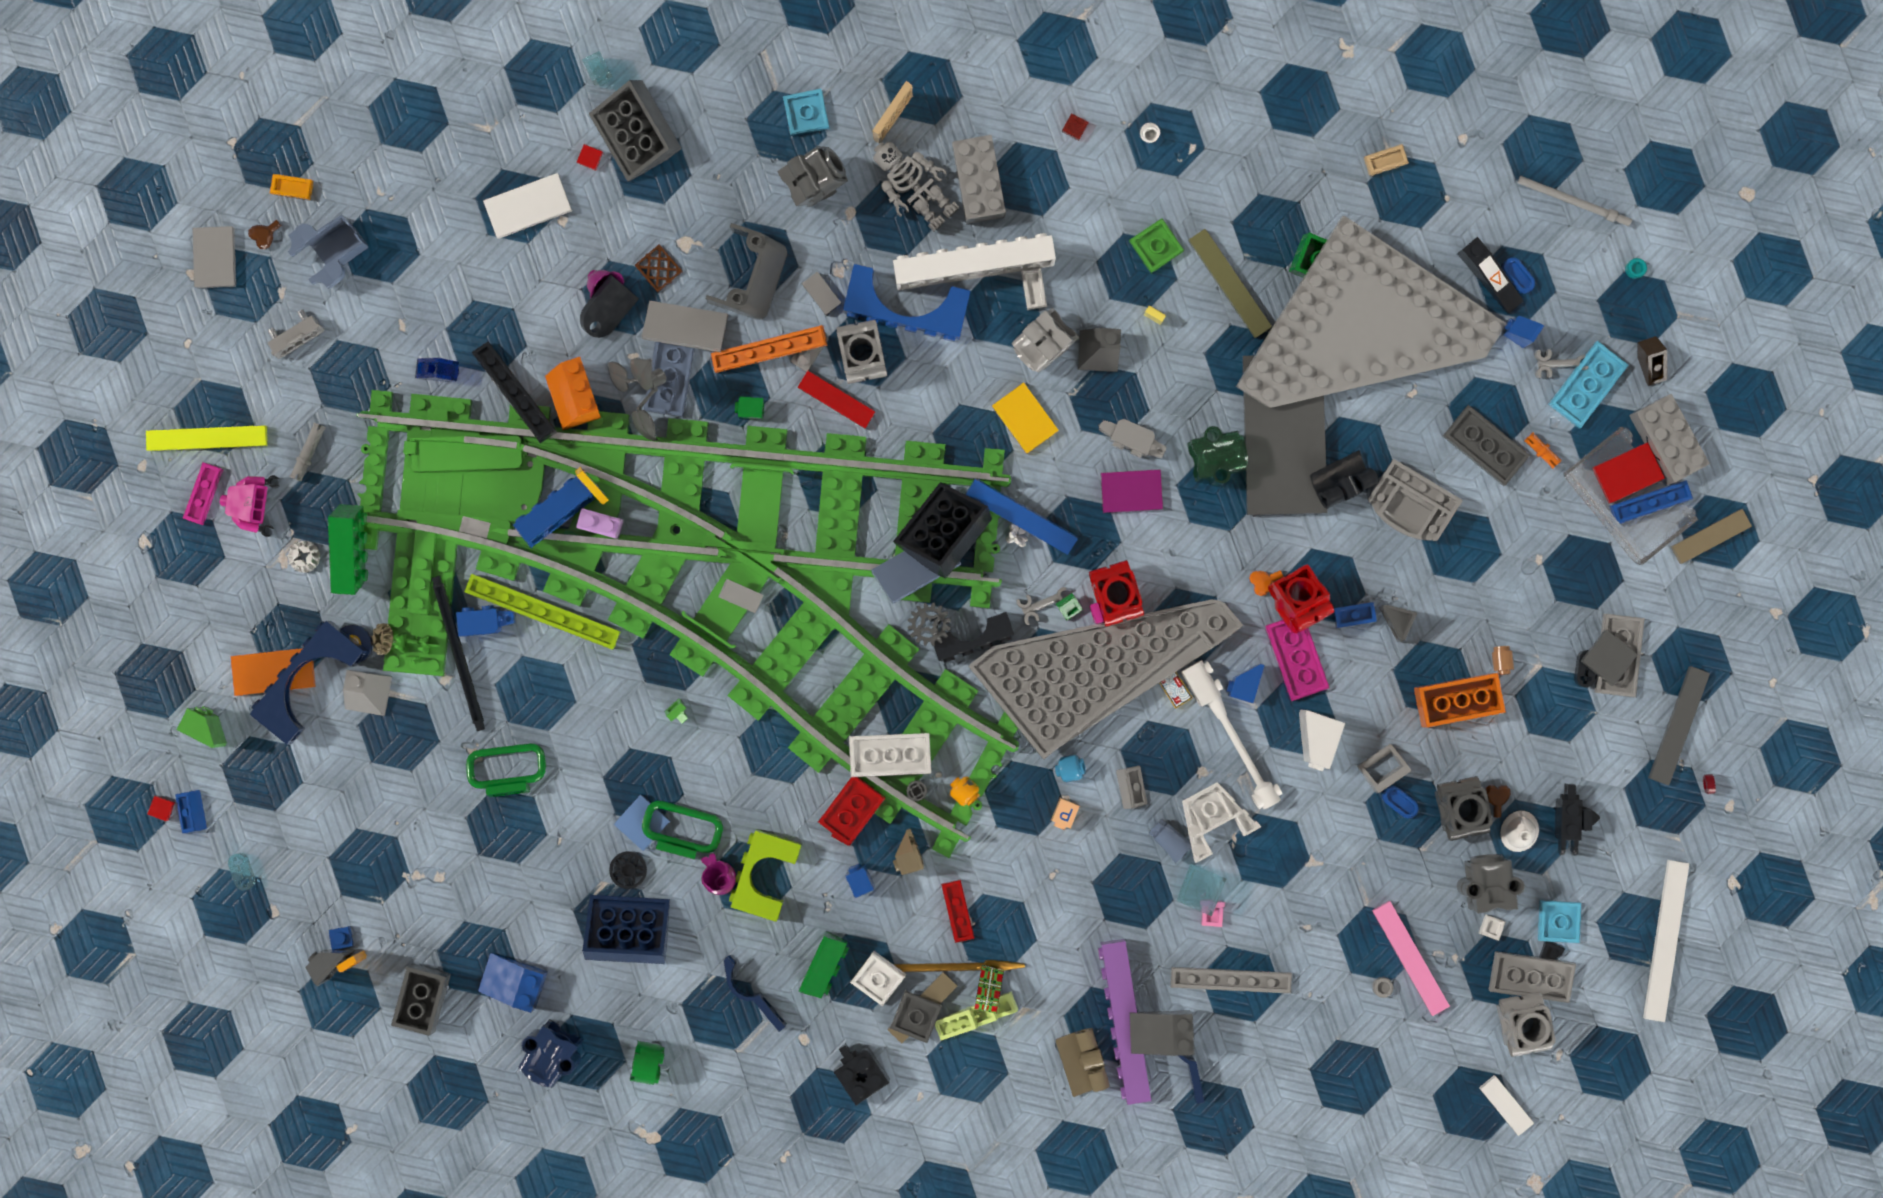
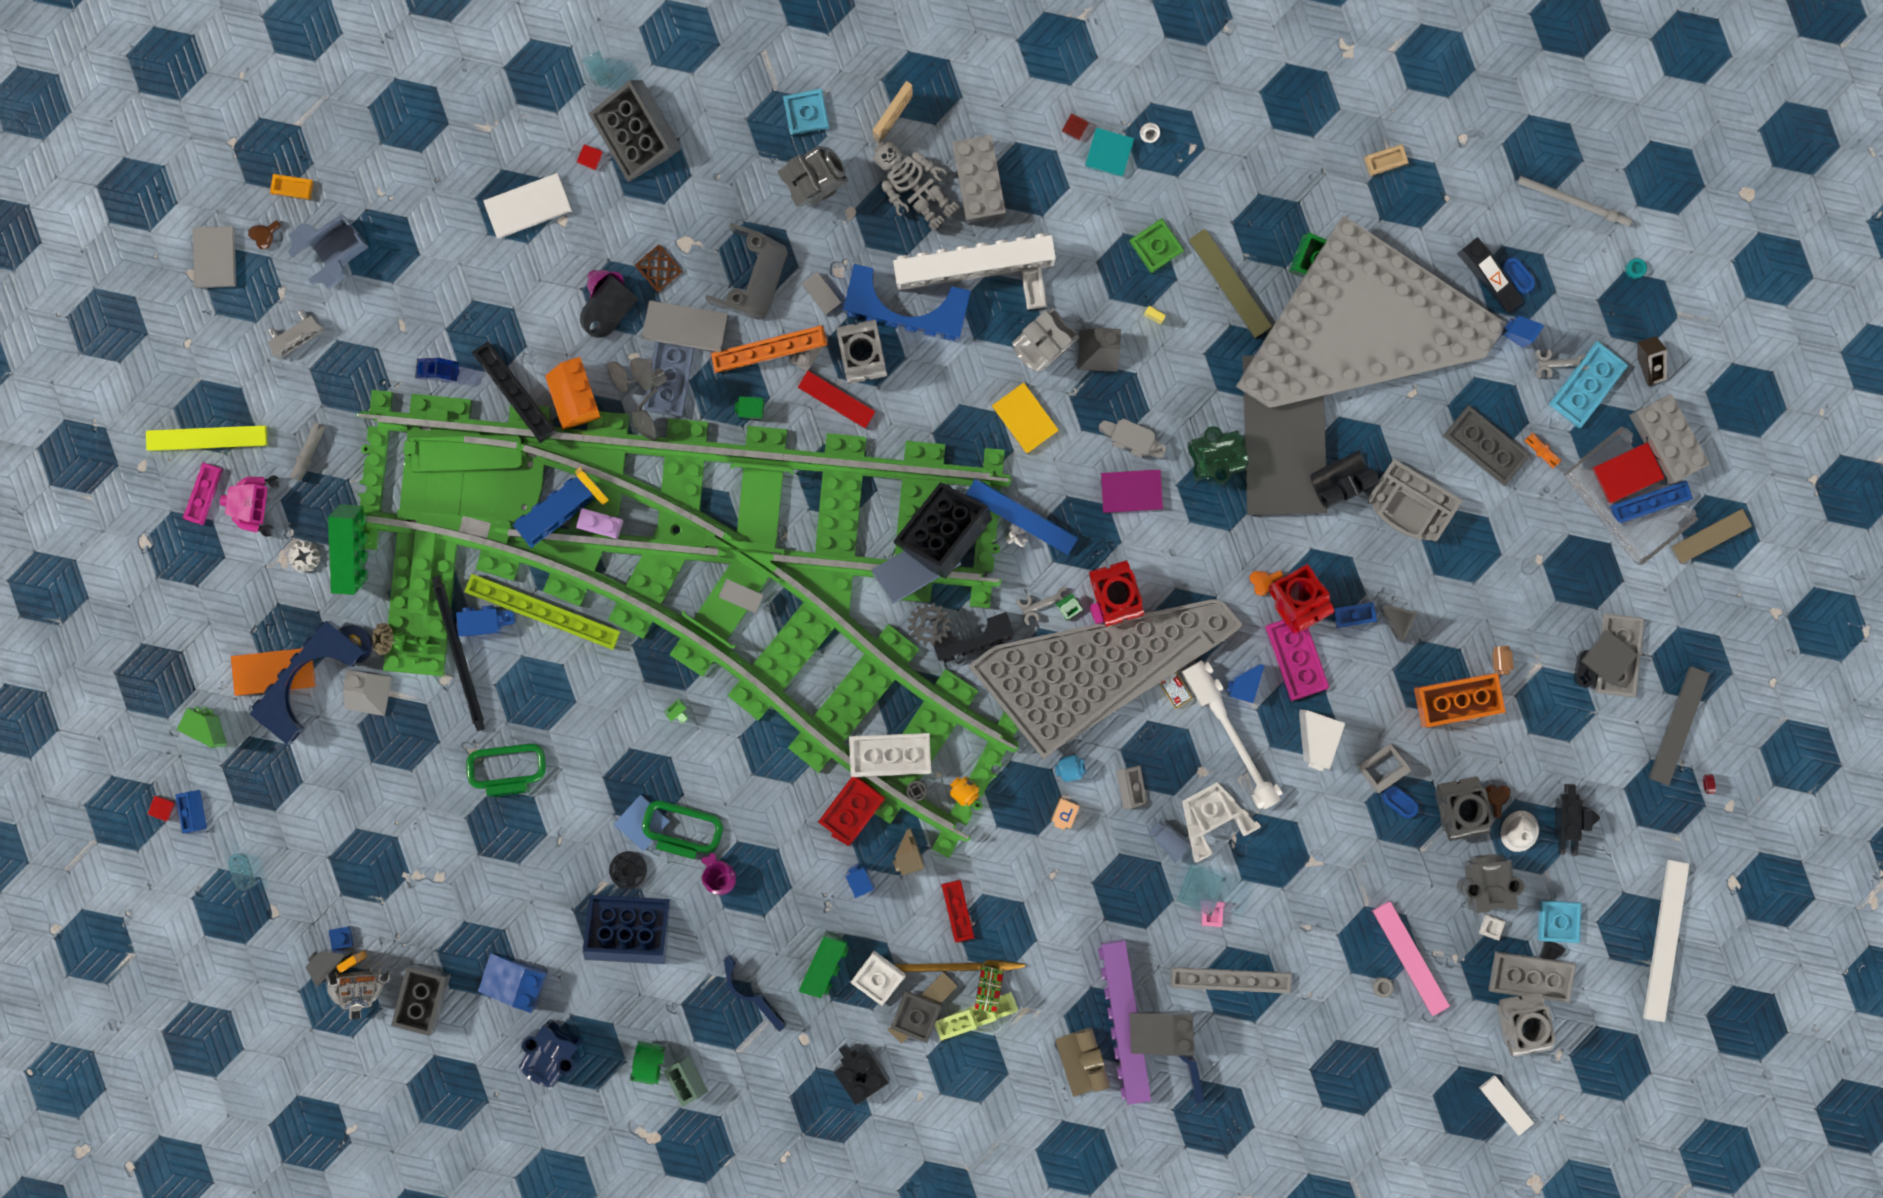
lime arch [729,829,802,922] -> none
none -> torso [325,969,390,1019]
none -> sand green brick [663,1056,708,1107]
none -> teal tile [1085,127,1134,178]

